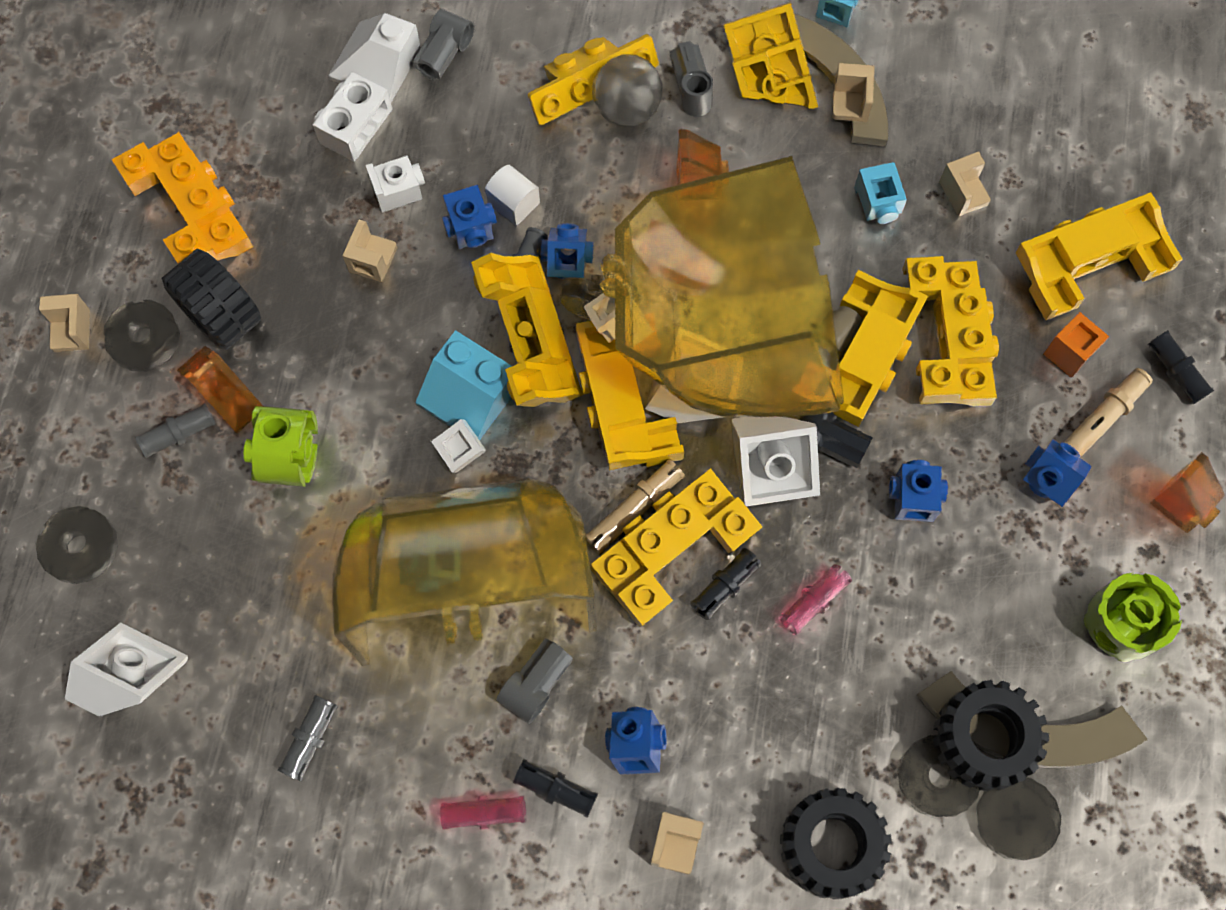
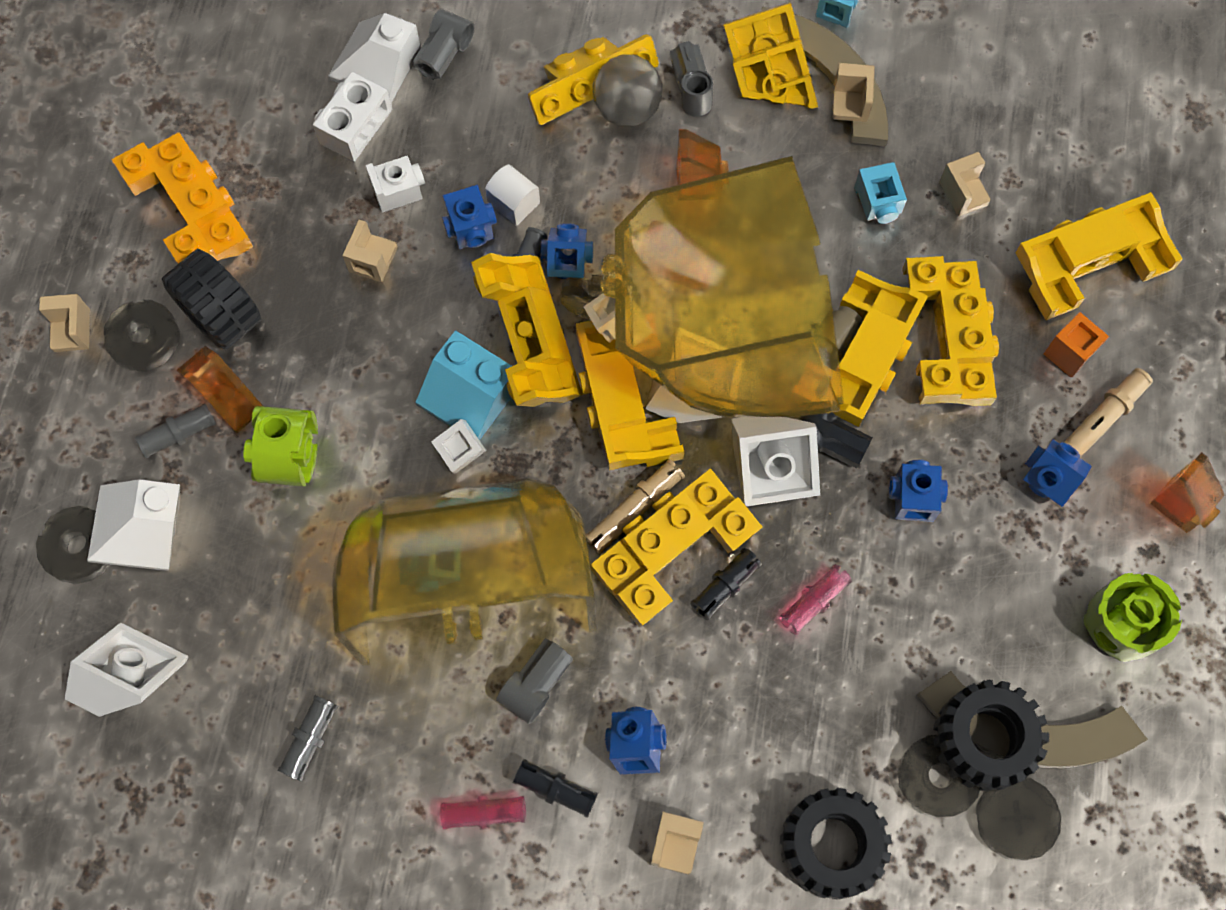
black pin [1147,330,1215,405] -> none
none -> white slope [87,479,180,571]

